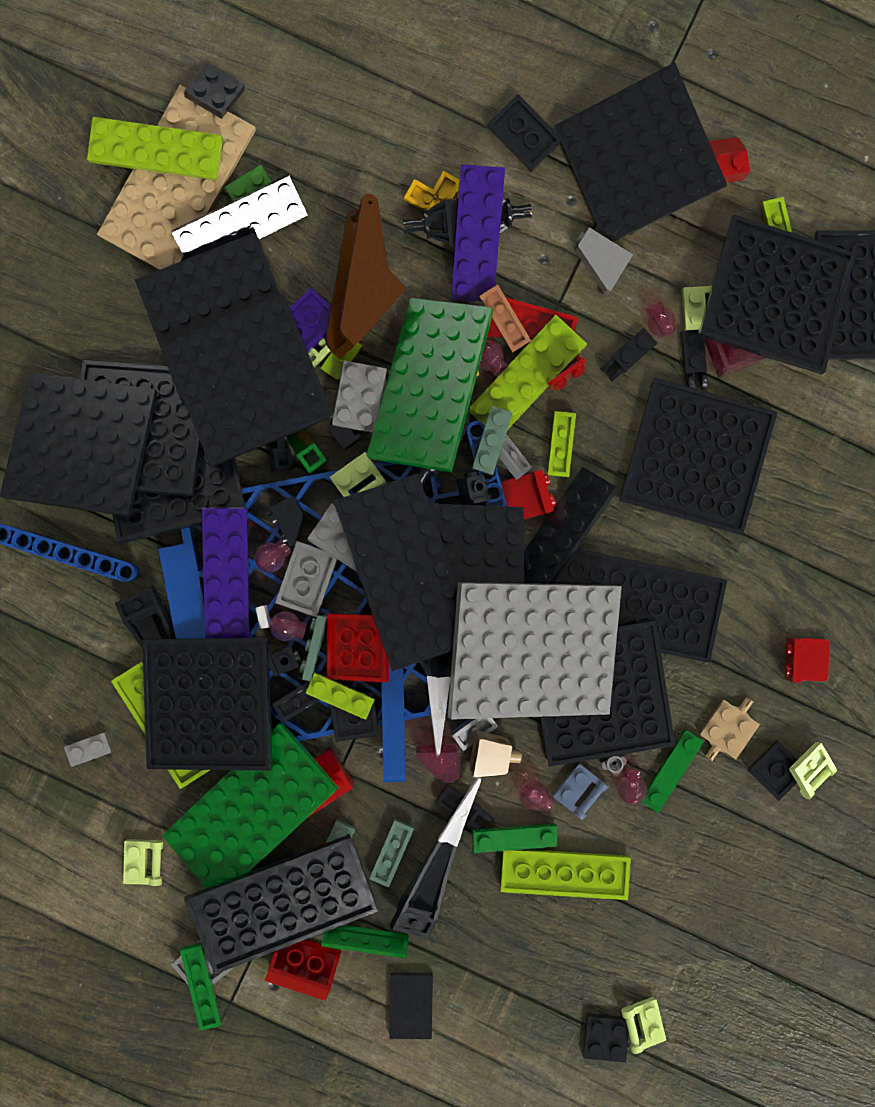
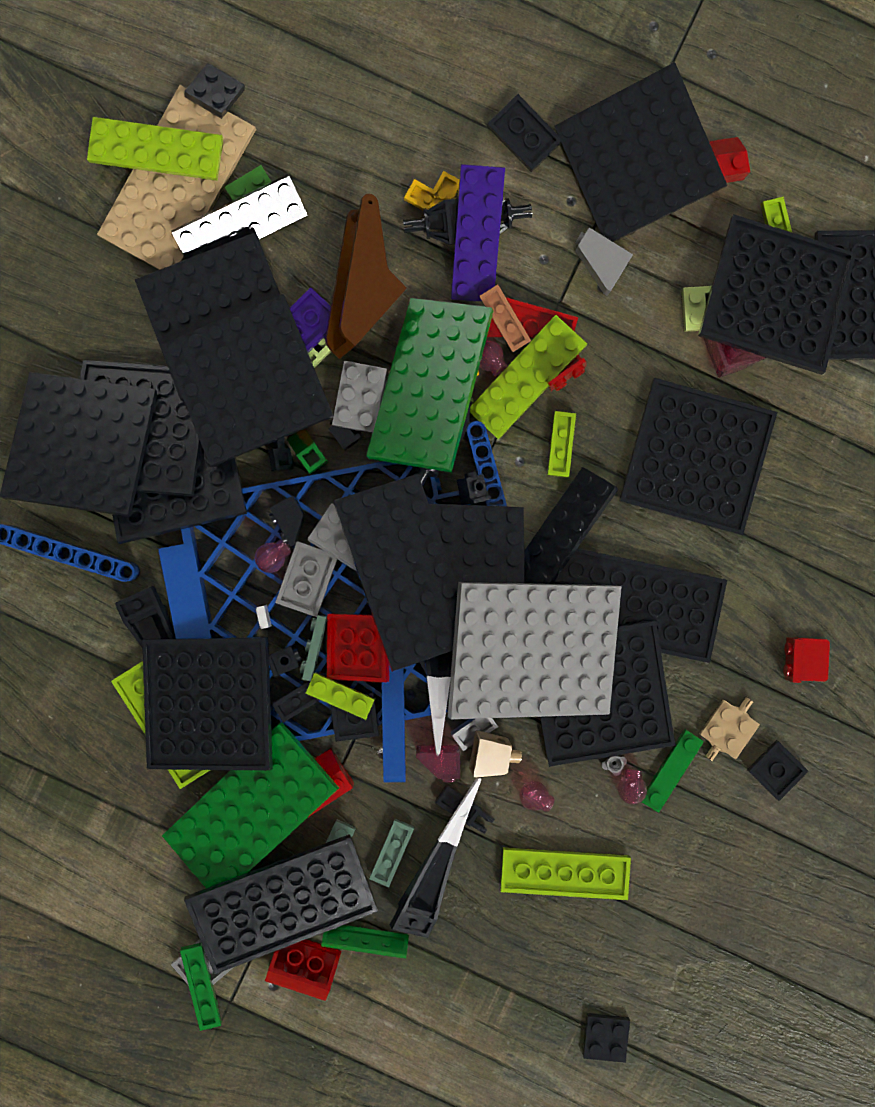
light grey plate [64,731,113,767] -> none
yellowish green plate [123,839,163,886] -> none
dark purple plate [202,507,250,638] -> none
clear pink piece [270,611,307,641] -> none
lime plate [321,343,363,381] -> none
yellowish green plate [330,452,387,497] -> none
black tile [389,973,433,1039] -> none
sand green plate [472,406,512,475] -> none
green plate [472,823,557,853] -> none
light grey plate [499,434,533,480] -> none
red bracket [501,469,556,519] -> none
sand blue plate [552,762,609,820] -> none
black hinge [600,327,658,382] -> none
yellowish green plate [621,997,666,1054] -> none
clear pink piece [646,301,678,337] -> none
black hinge [680,329,708,389] -> none
yellowish green plate [789,742,837,799] -> none

